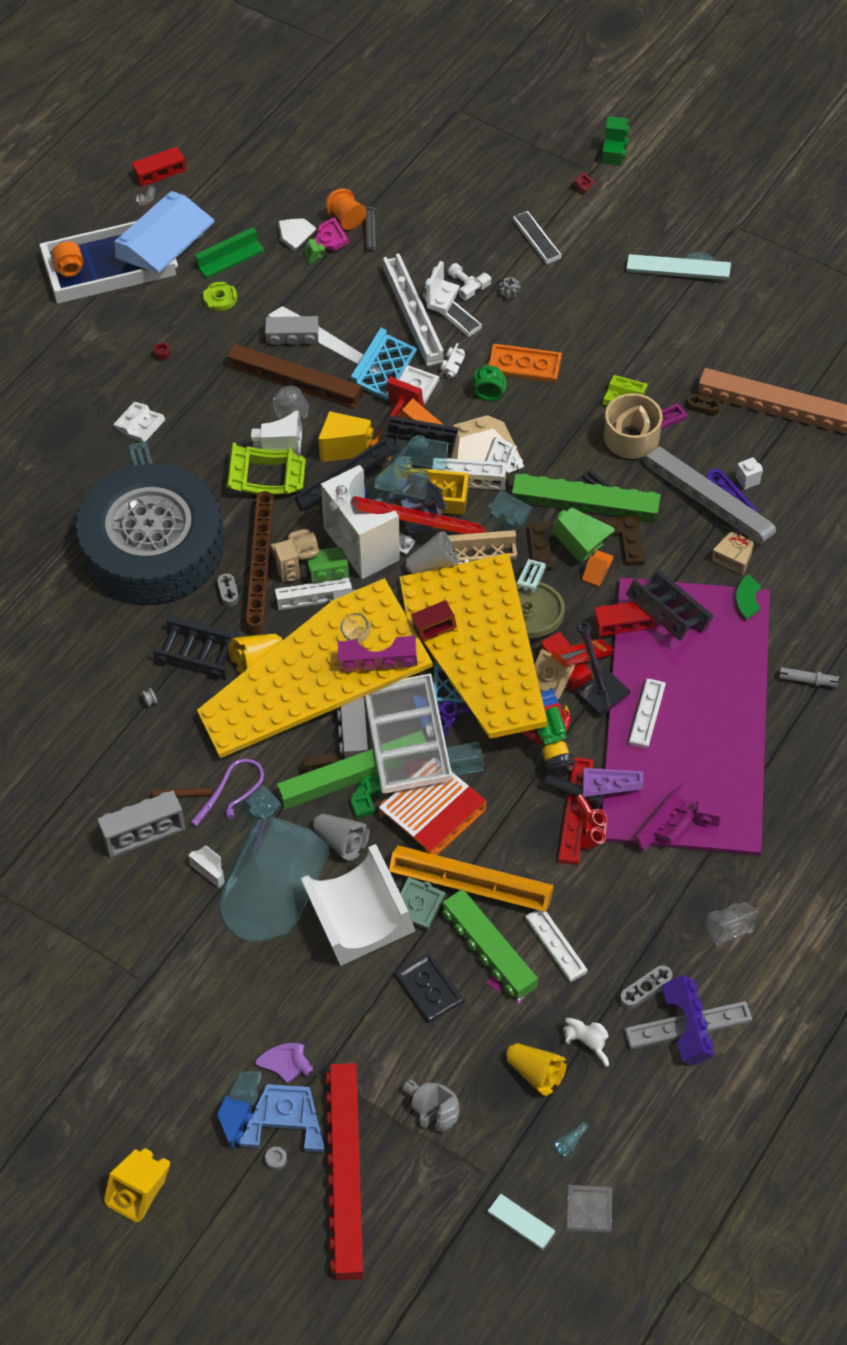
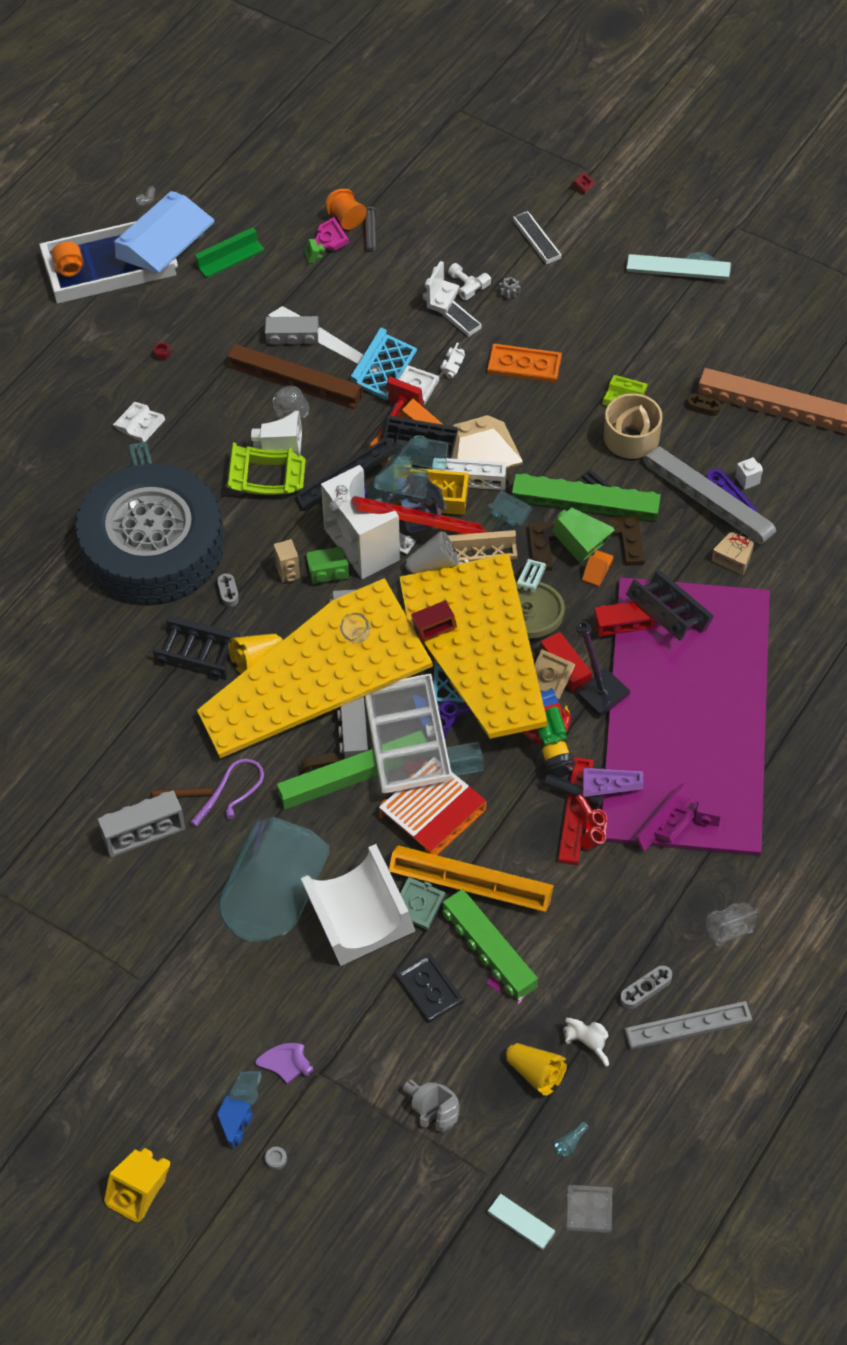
red brick [132,147,186,187] -> none
light grey bush [141,688,158,707] -> none
white slope [188,846,225,888] -> none
lime tile [203,282,237,311] -> none
medium blue wing [239,1084,324,1153] -> none
reddish brown beam [246,491,274,636] -> none
clear light blue brick [246,785,282,821] -> none
tan piece [270,529,319,560] -> none
white fence [275,578,352,610] -> none
white slope [278,219,317,251] -> none
light grey cone [313,814,369,861] -> none
yellow slope [319,411,373,462] -> none
red brick [327,1063,363,1281] -> none
magenta arch [338,636,418,672] -> none
green tile [350,773,383,819] -> none
white tile [383,254,444,367] -> none
green helmet [472,365,507,402] -> none
white slope [485,436,524,473] -> none
white tile [525,910,588,983] -> none
red tile [551,639,614,667] -> none
green brick [602,116,630,166] -> none
white tile [629,678,666,749] -> none
magenta tile [661,403,688,430] -> none
dark purple arch [662,975,714,1066] -> none
green tile [736,574,761,621] -> none
light grey pin [779,667,839,688] -> none

